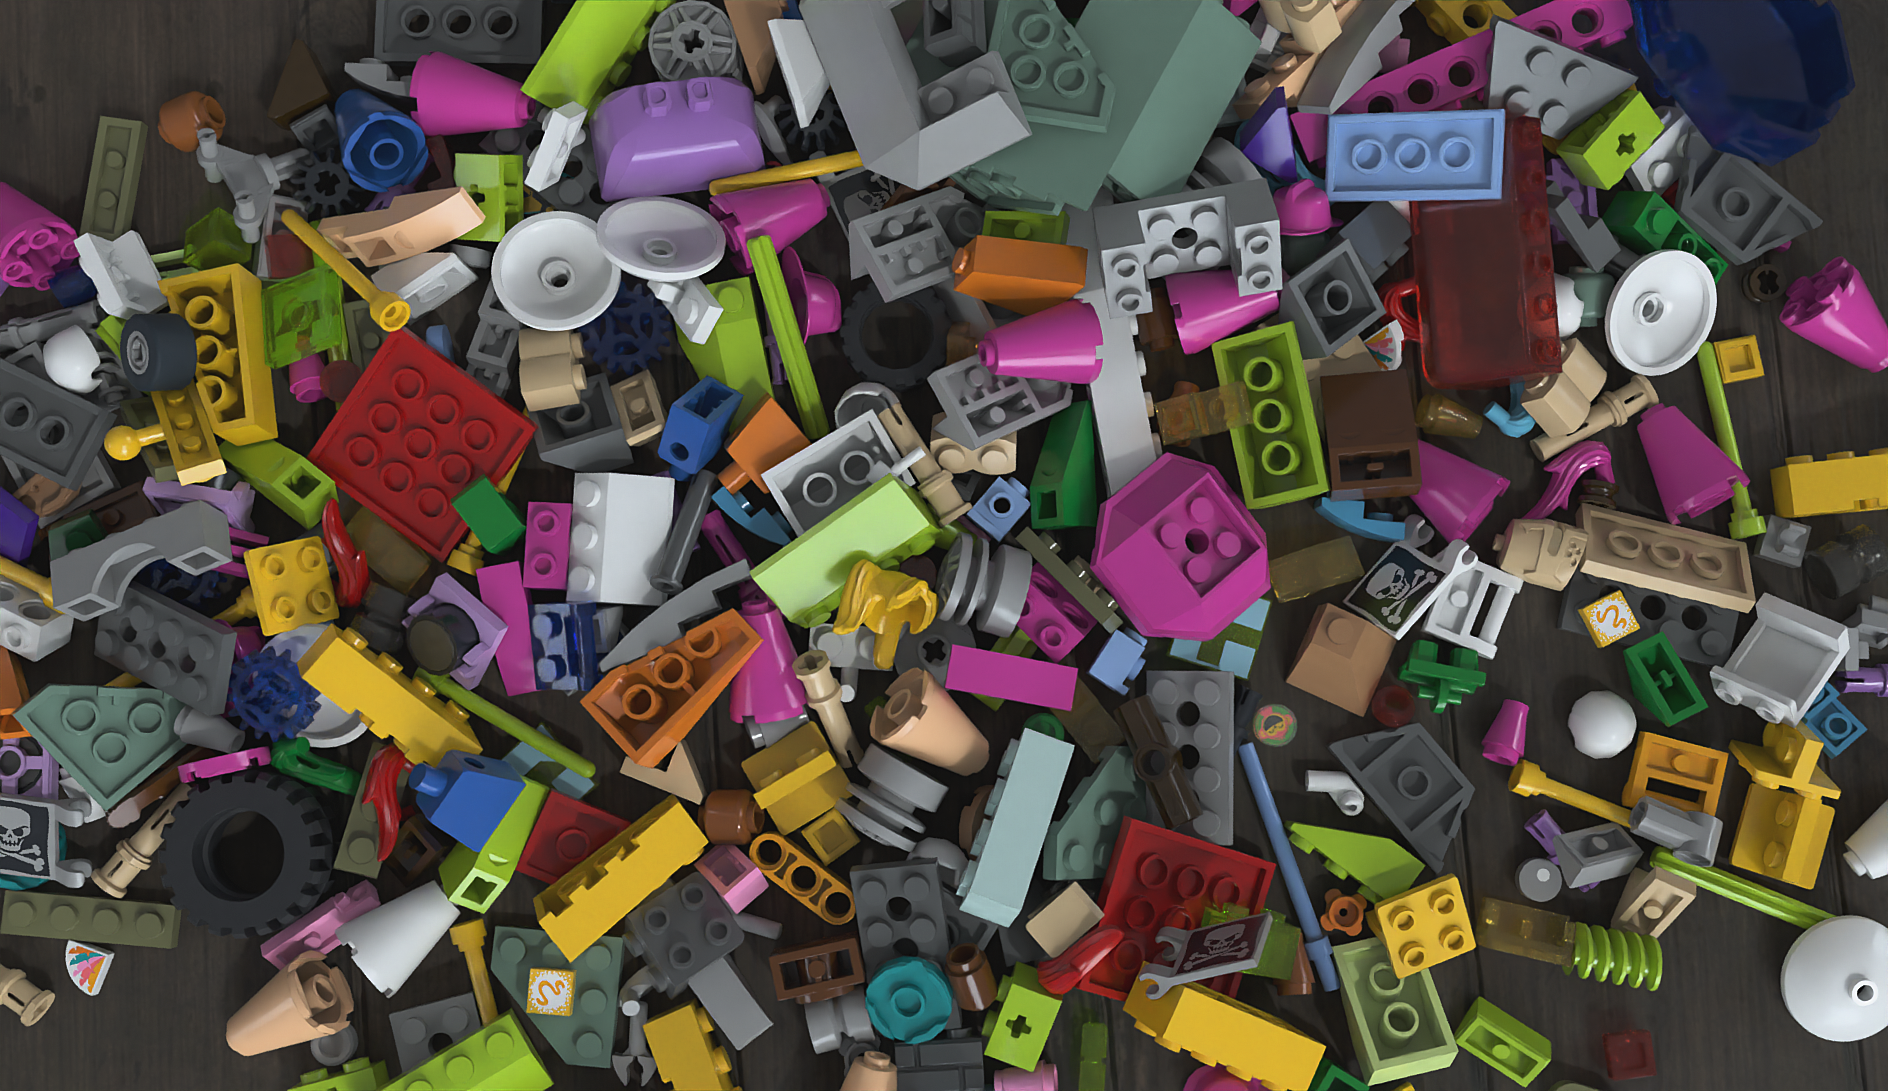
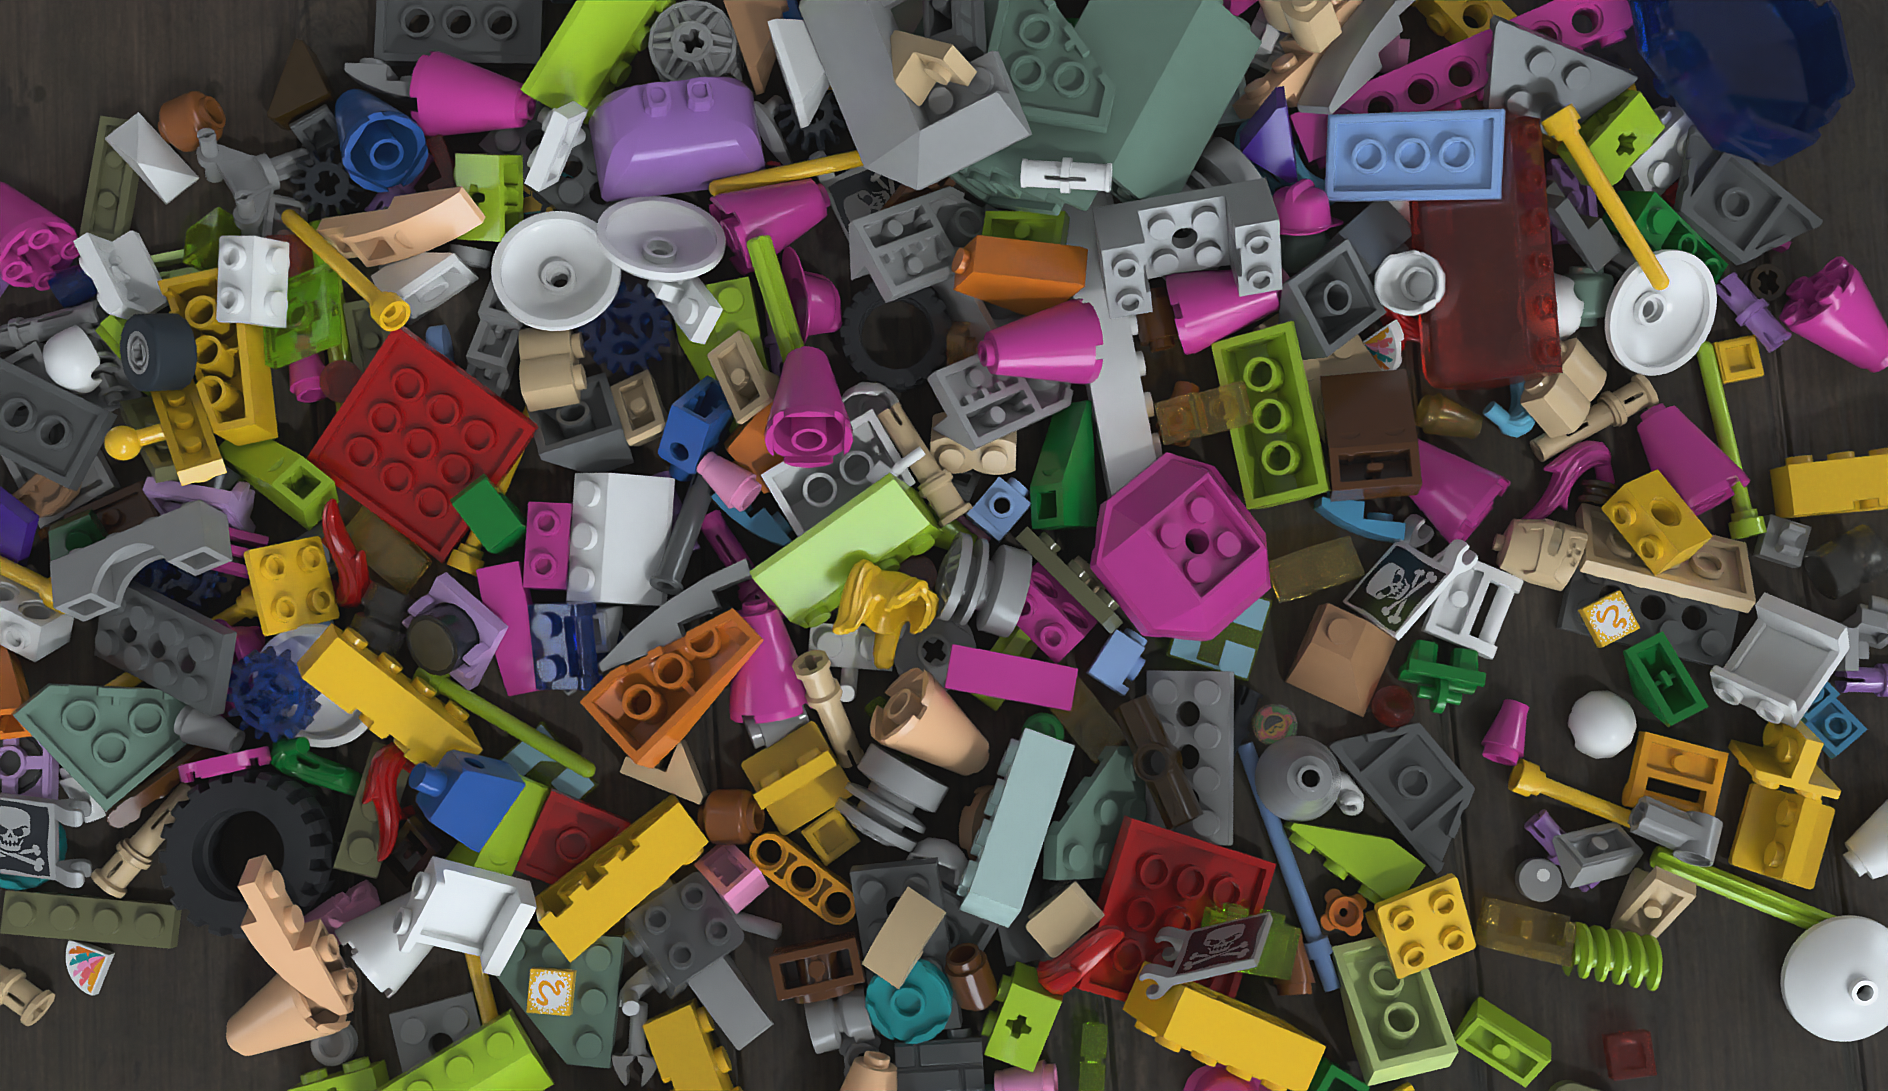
none -> white slope [105,112,199,205]
none -> white bracket [216,236,290,328]
none -> light nougat slope [237,855,358,1015]
none -> white panel [393,856,537,976]
none -> bright pink cone [696,451,762,512]
none -> tan slope [707,330,780,424]
none -> dark pink cone [764,346,853,468]
none -> tan slope [862,887,946,989]
none -> tan slope [890,30,977,106]
none -> white pin [1020,157,1112,193]
none -> light grey cone [1255,736,1341,822]
none -> white hair [1374,250,1446,316]
none -> yellow piece [1541,103,1670,290]
none -> yellow brick [1601,469,1713,576]
none -> medium lavender pin [1715,272,1792,353]

